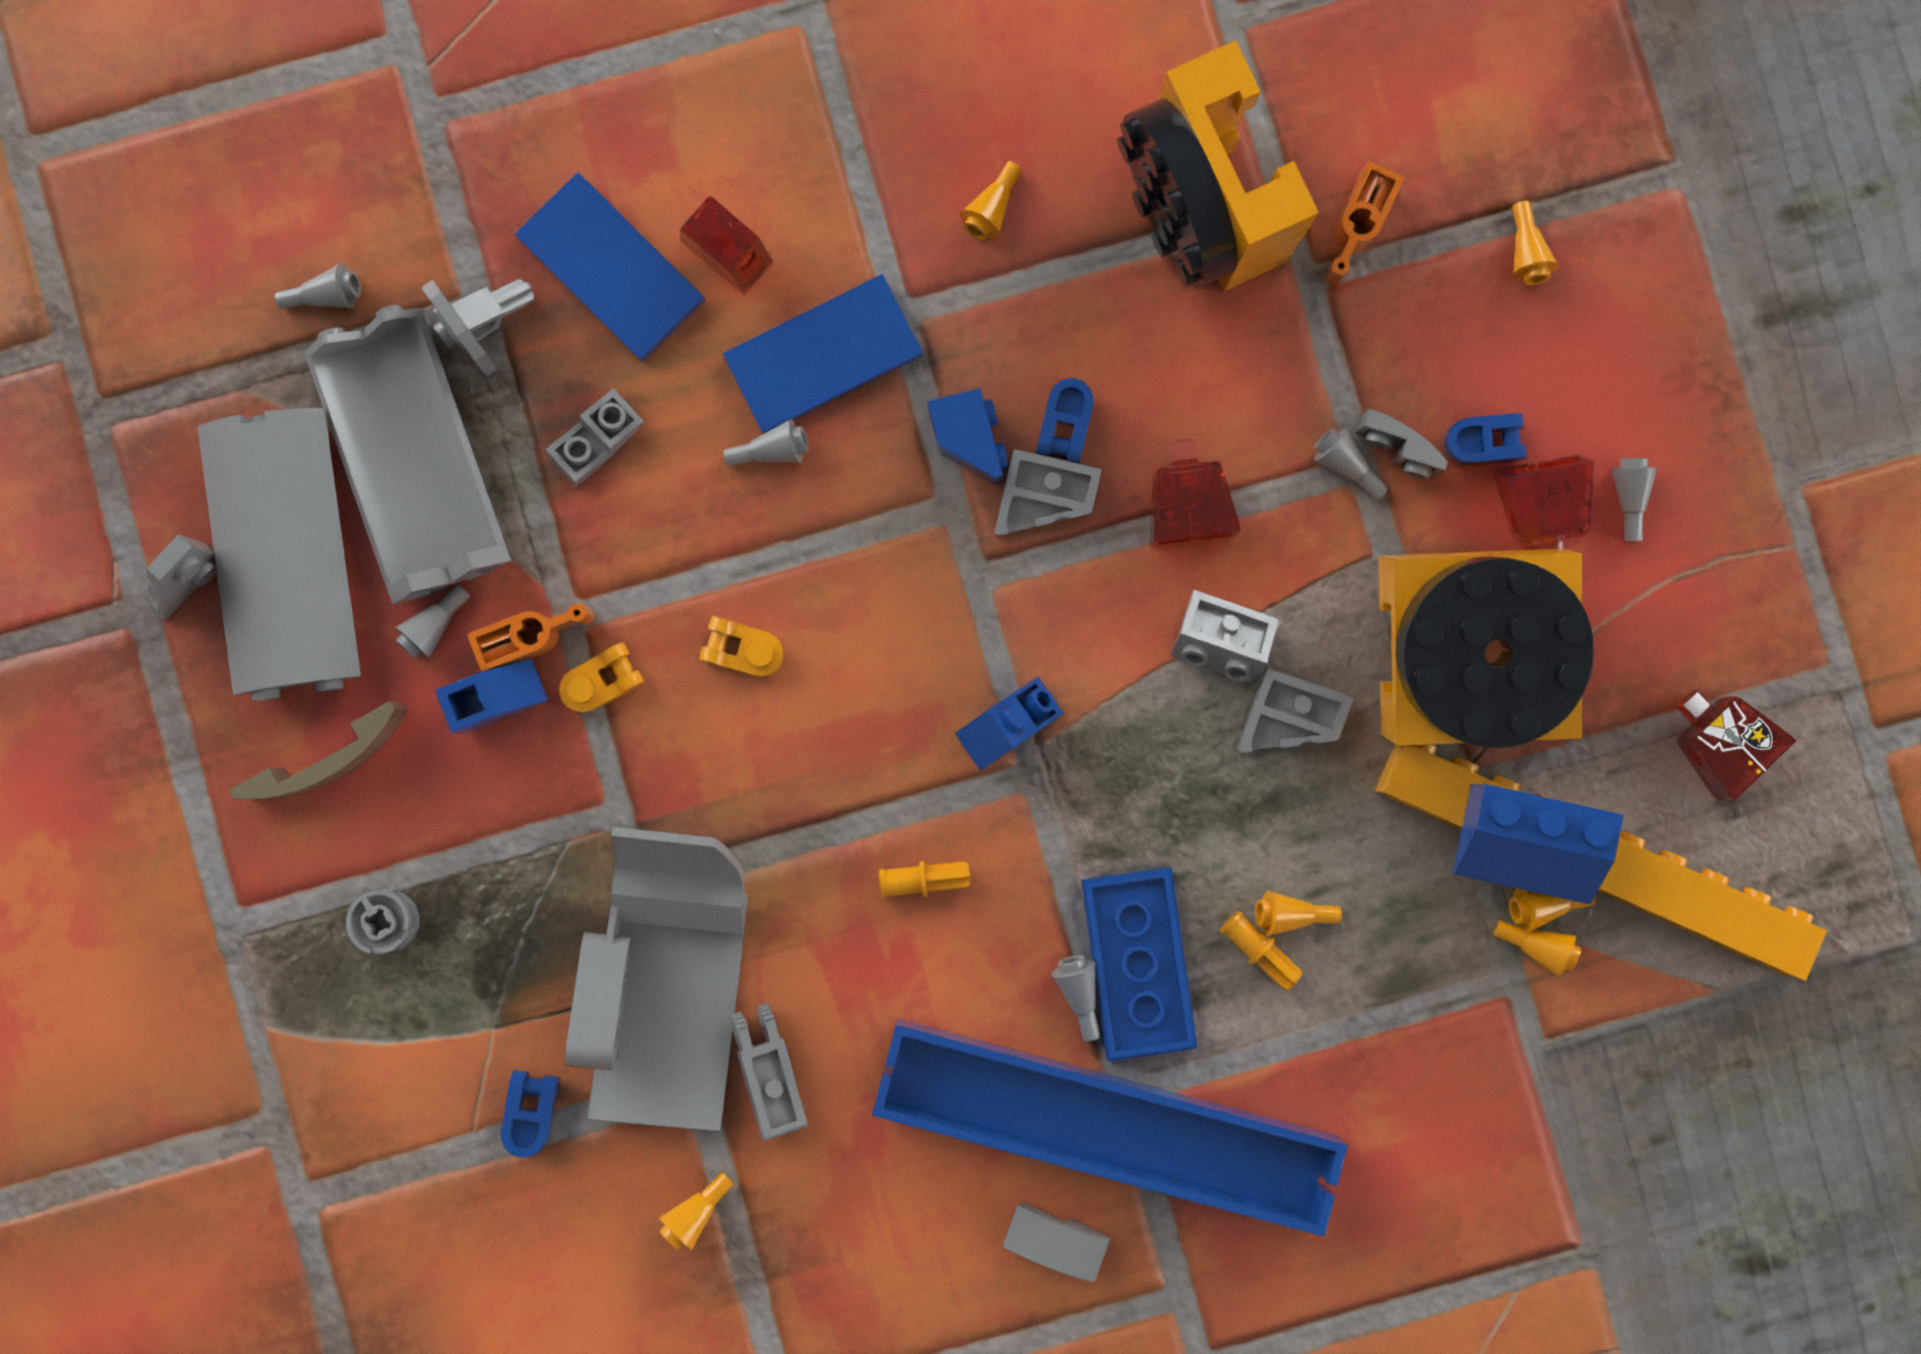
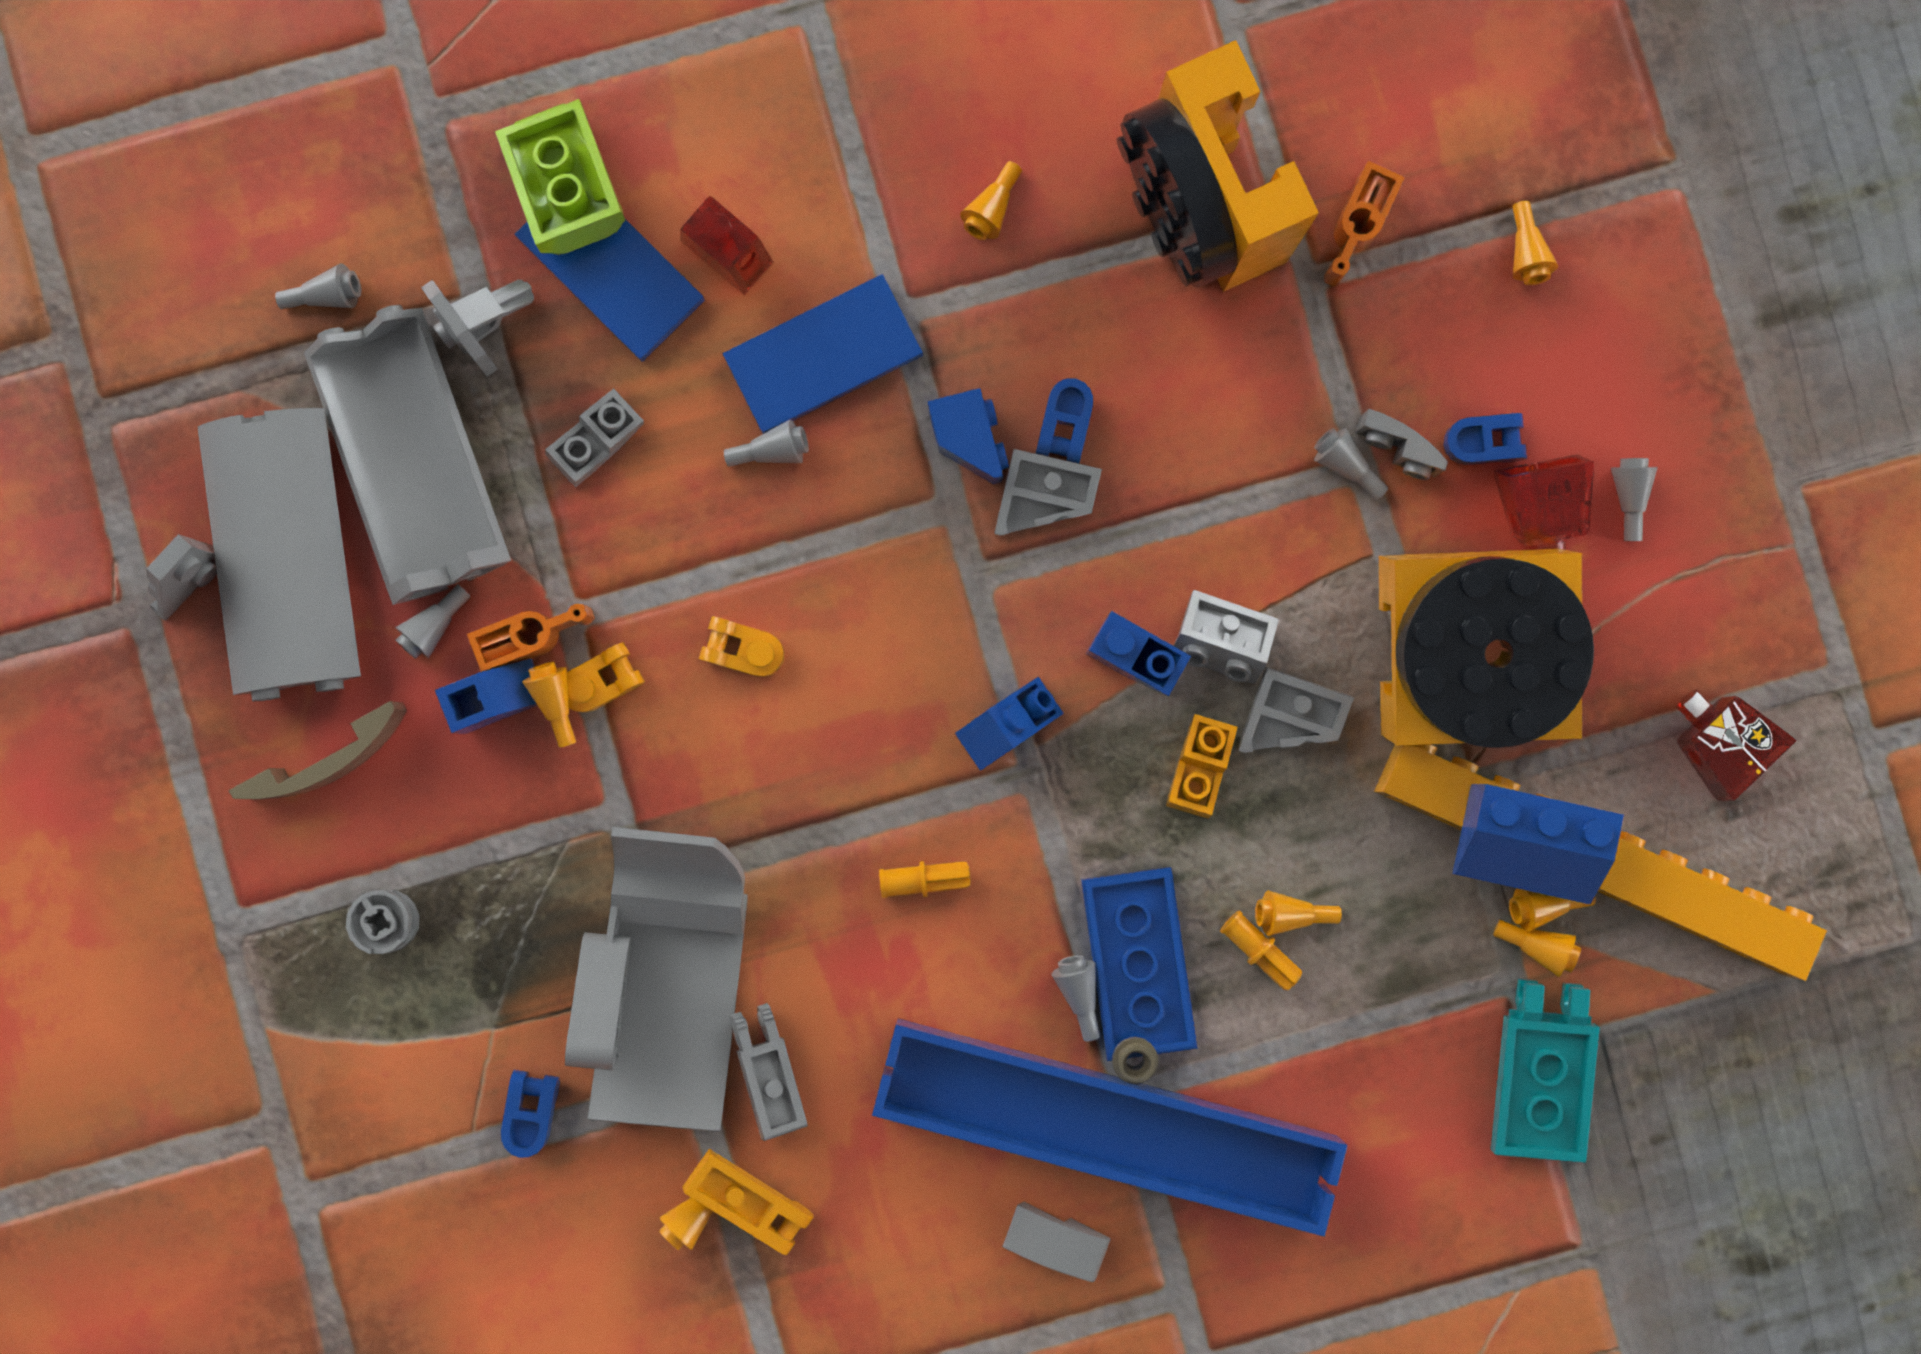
clear red torso [1150,438,1241,547] -> none
none -> lime slope [495,99,625,255]
none -> light orange cone [522,662,576,747]
none -> light orange plate [682,1149,814,1255]
none -> blue slope [1085,611,1191,696]
none -> dark tan plate [1112,1037,1158,1084]
none -> light orange slope [1166,714,1238,819]
none -> teal tile [1490,978,1600,1163]

